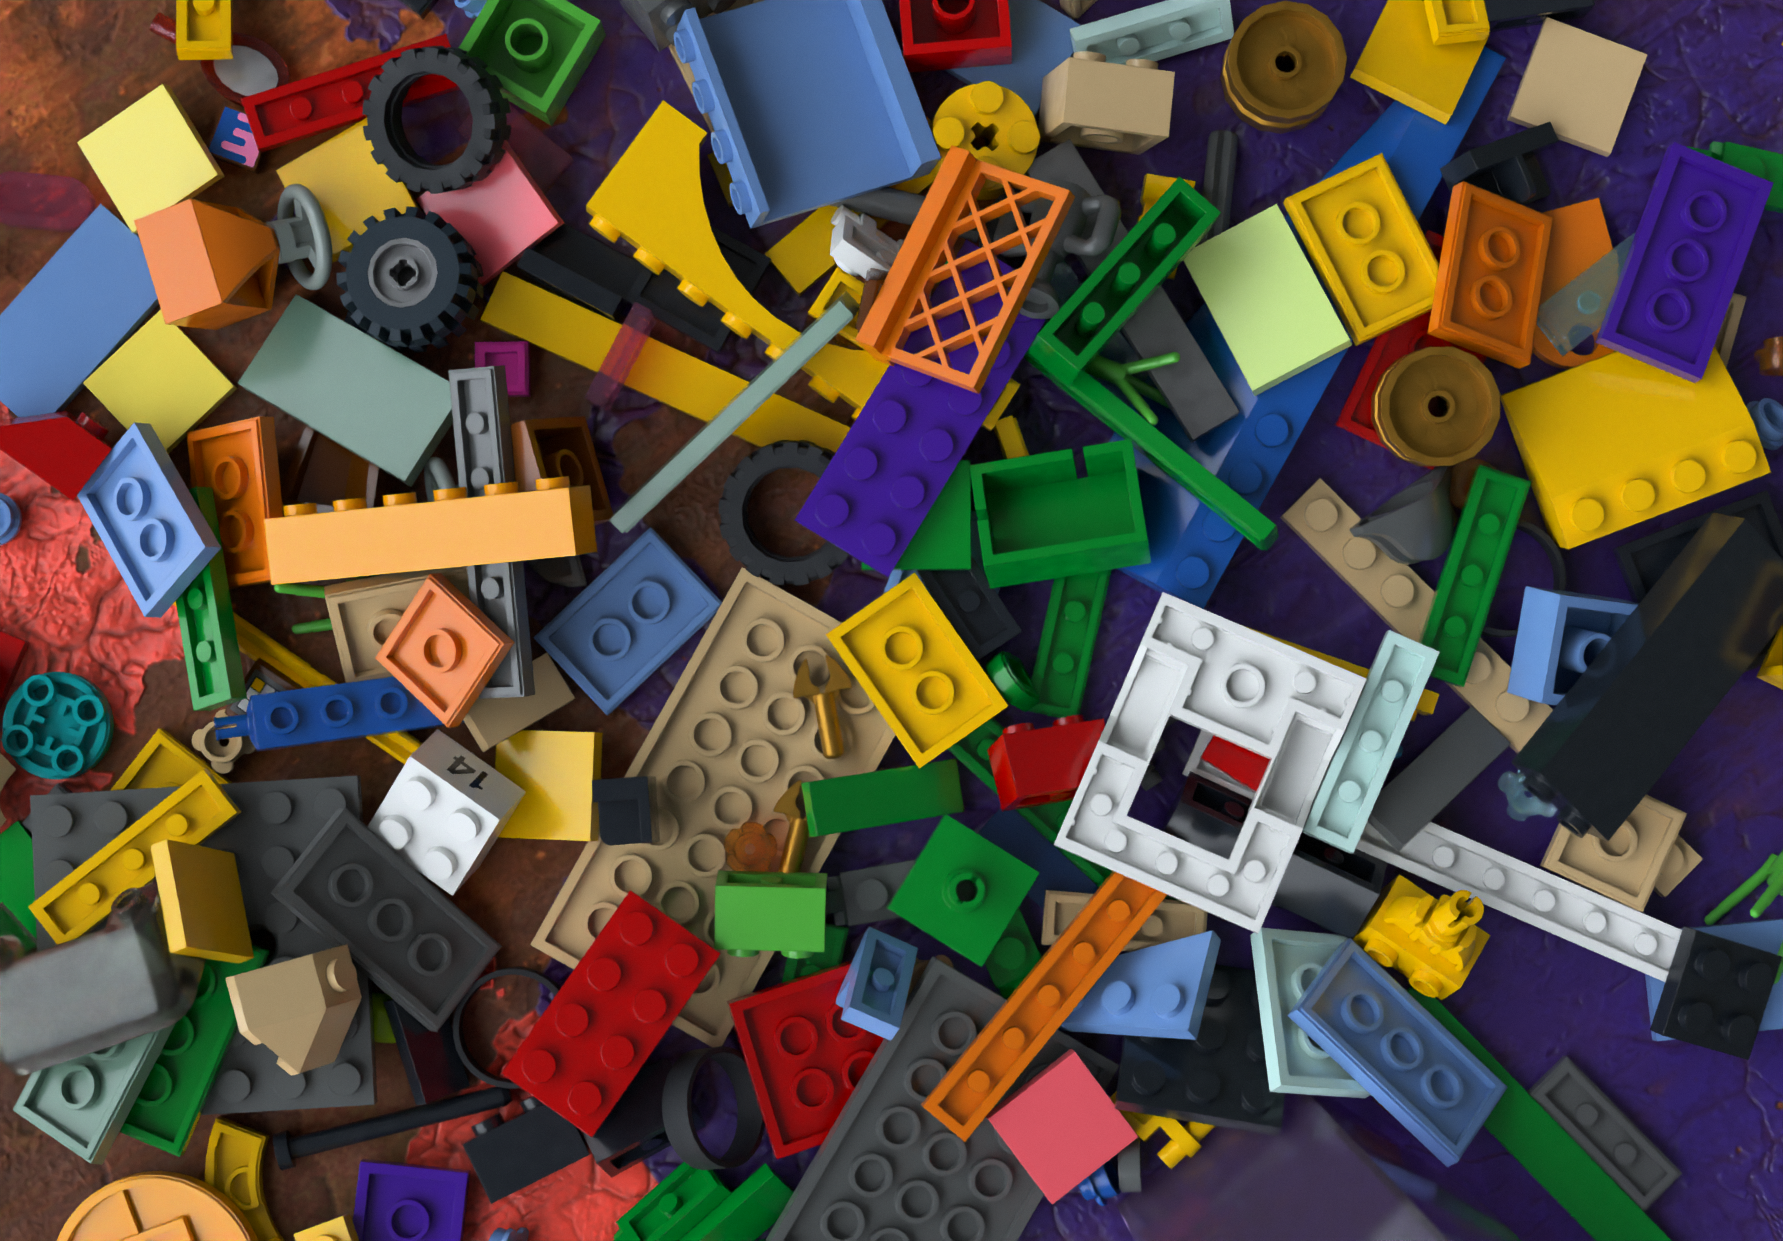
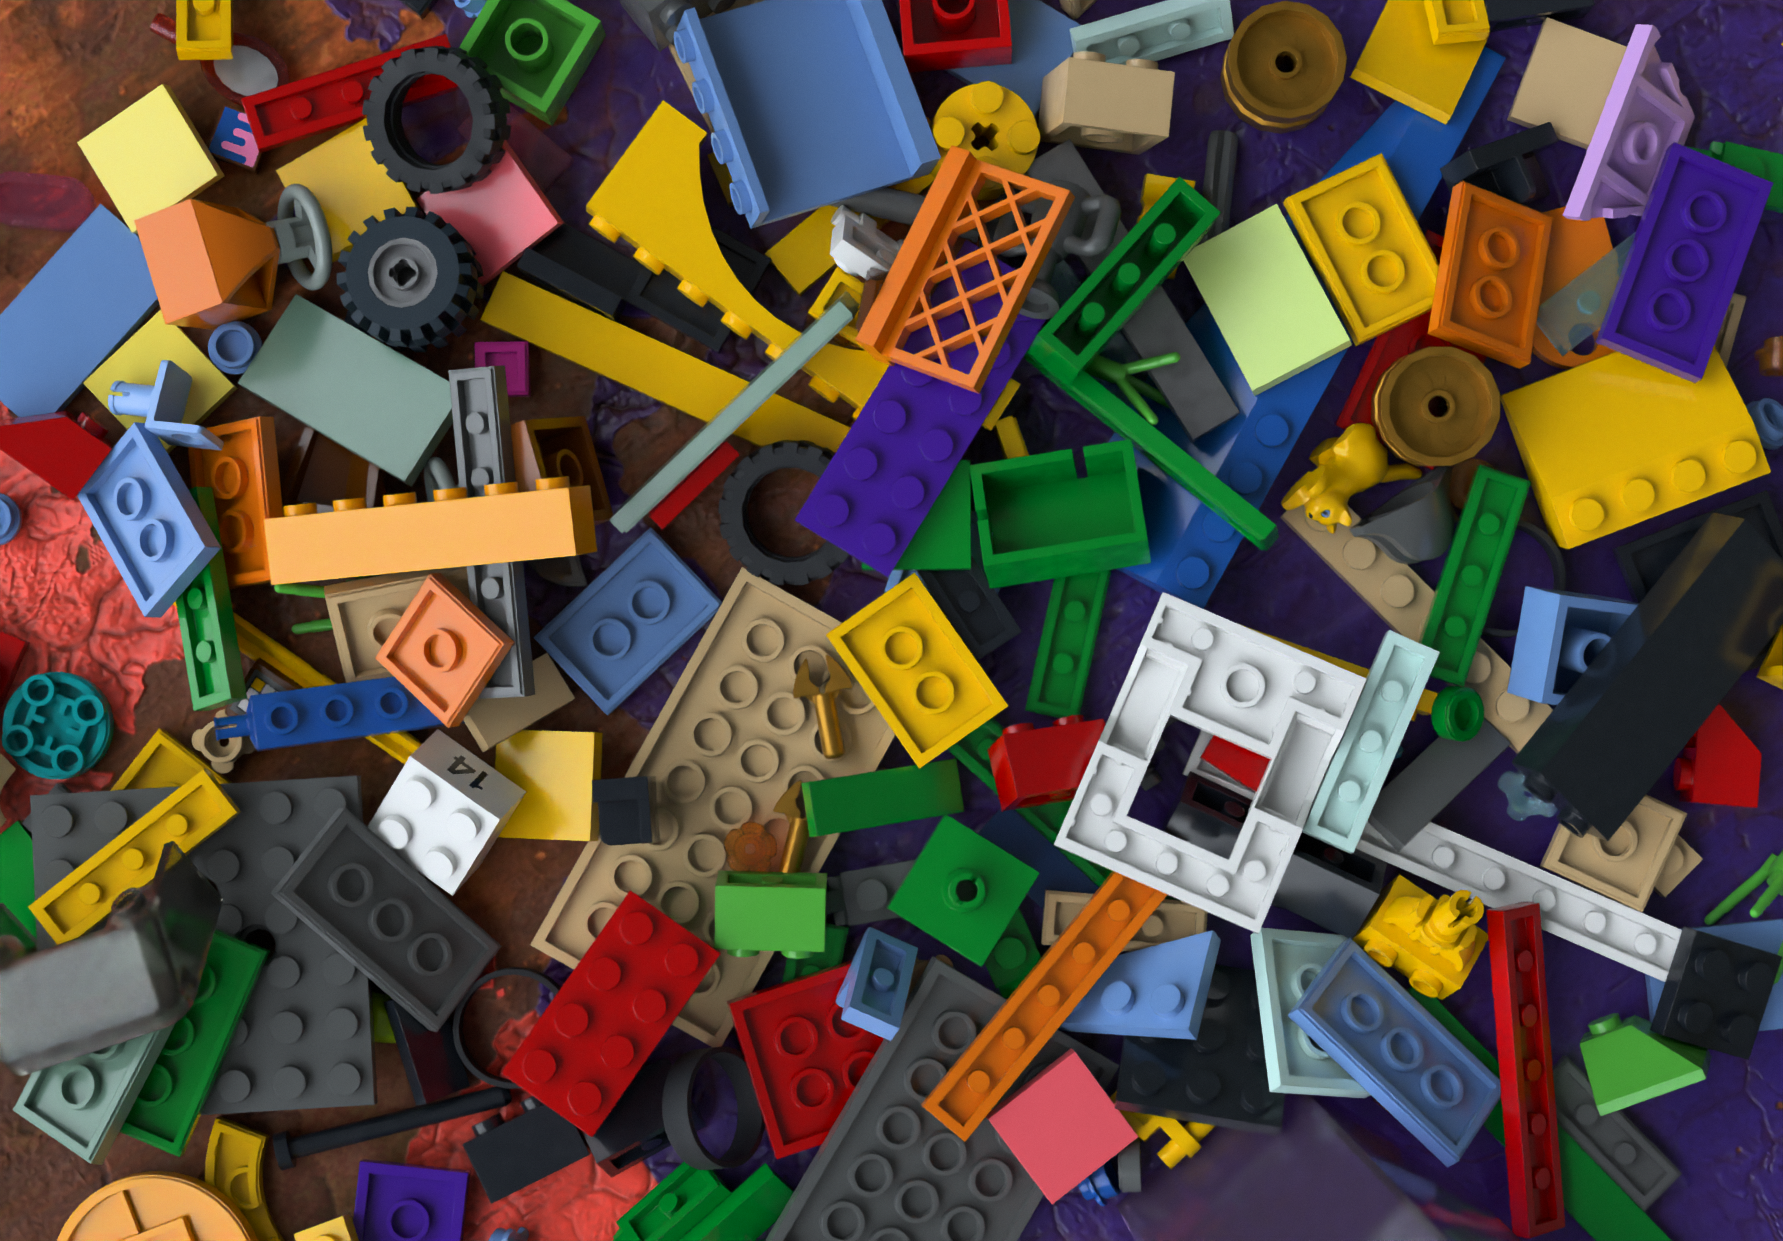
yellow tile [151,839,254,964] -> none
tan slope [225,944,362,1076] -> none
clear pink tile [584,302,657,412] -> none
green tile [986,651,1040,712] -> none
none -> light blue bracket [108,360,224,451]
none -> medium blue plate [208,321,263,375]
none -> red tile [648,441,740,529]
none -> yellow animal [1281,423,1422,534]
none -> green tile [1431,686,1484,742]
none -> red plate [1486,902,1565,1239]
none -> lavender wing [1562,24,1695,221]
none -> bright green slope [1580,1013,1712,1116]
none -> red slope [1673,704,1762,808]

